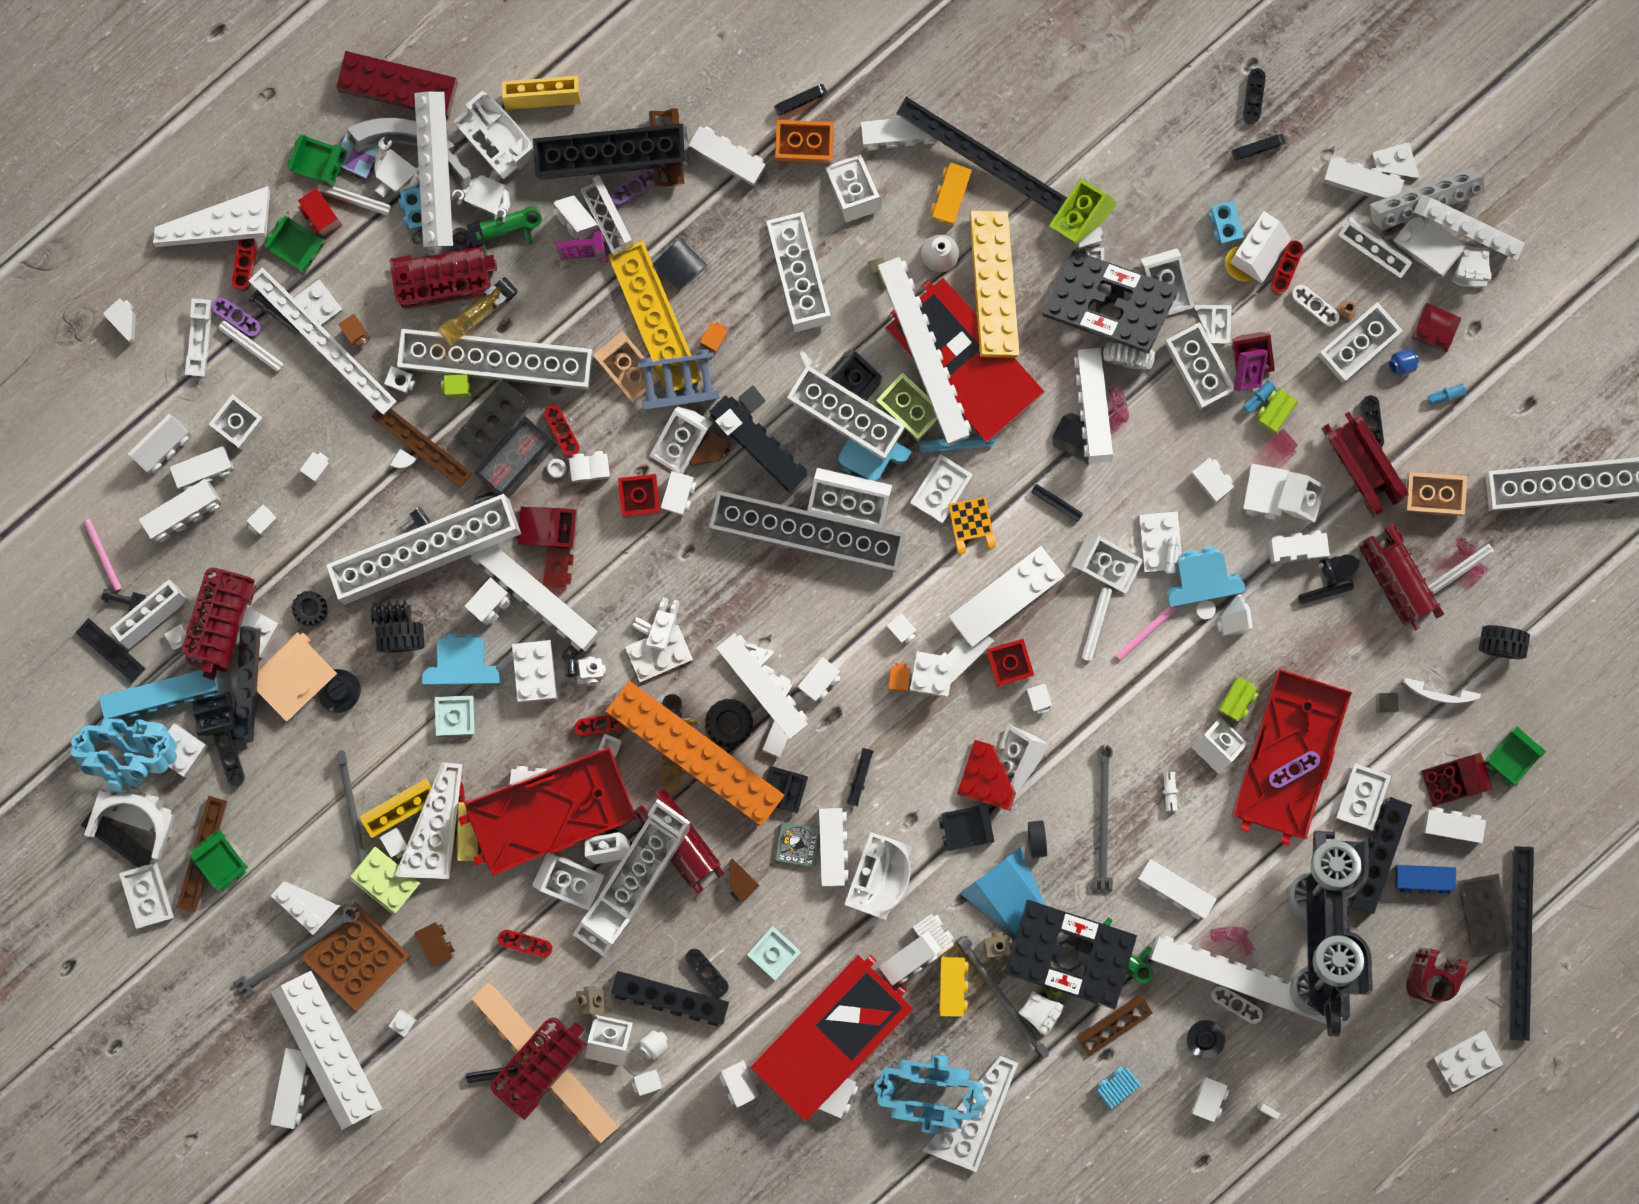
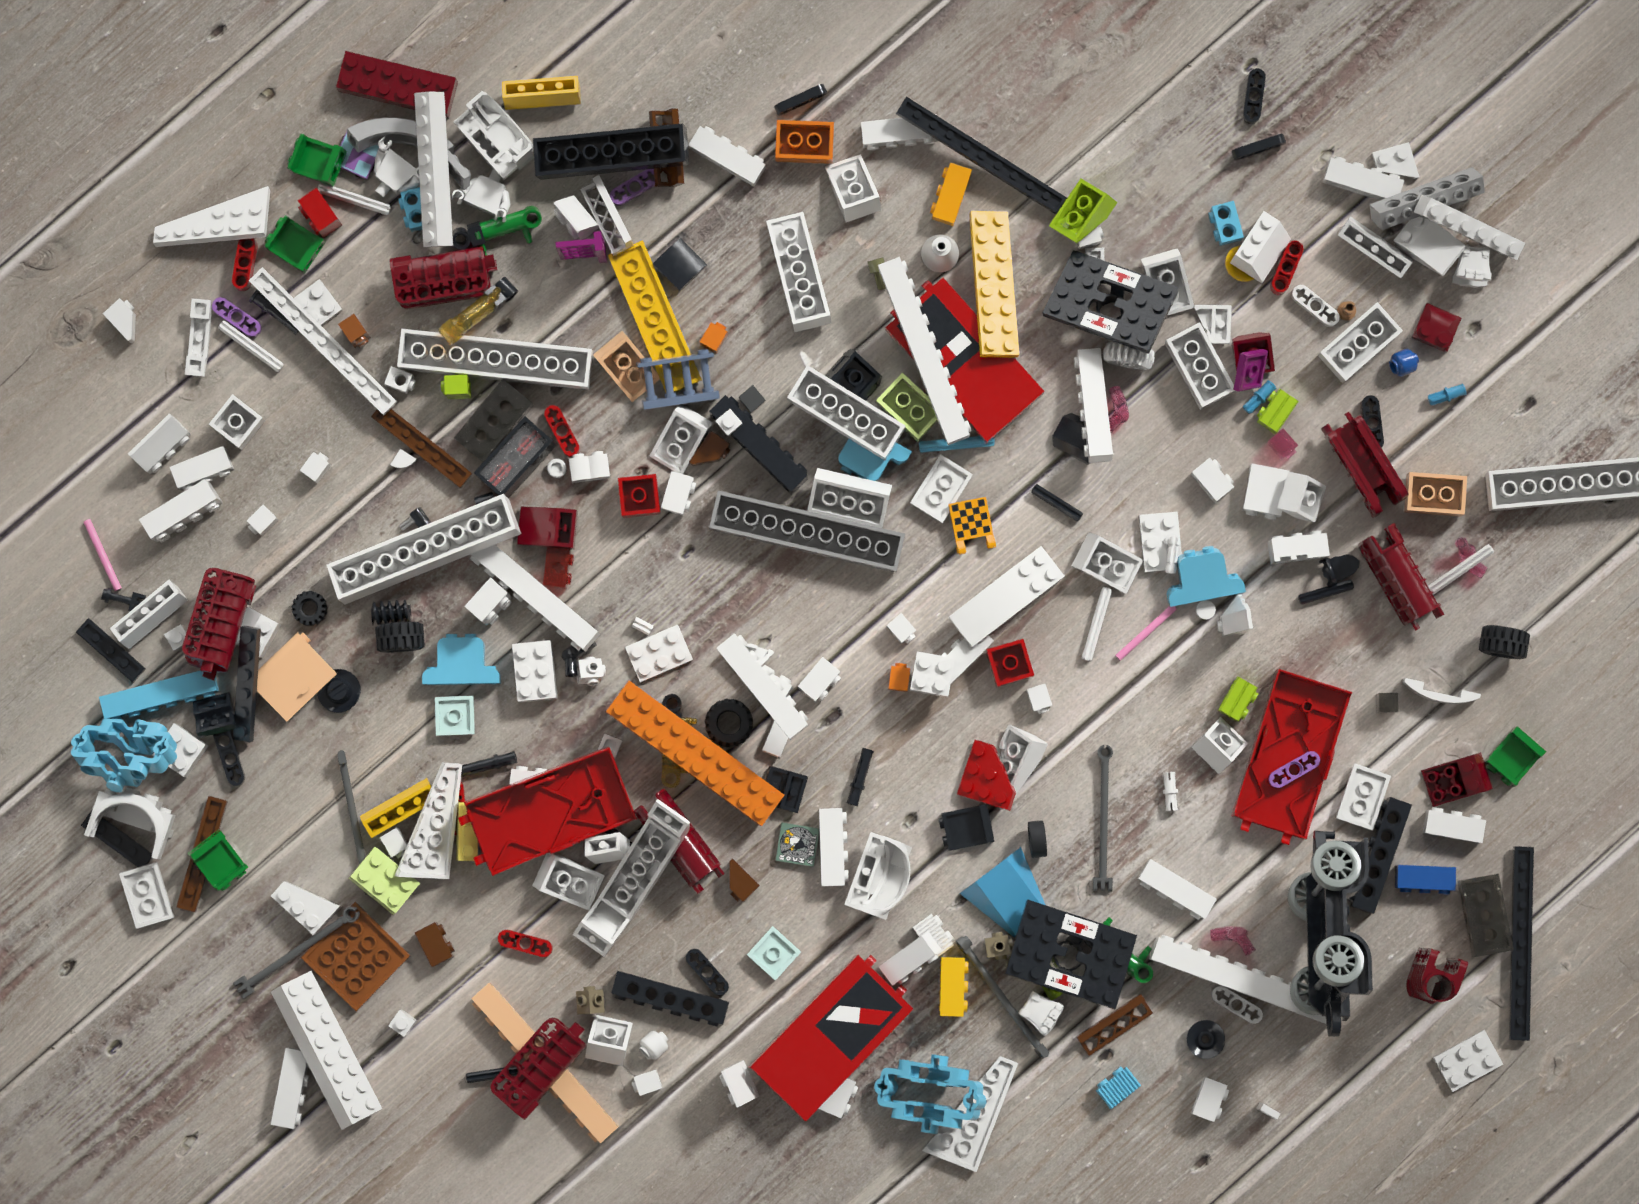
red beam [575,715,627,736] -> none
white hinge [646,597,680,651] -> none
none -> black pin [461,751,518,777]

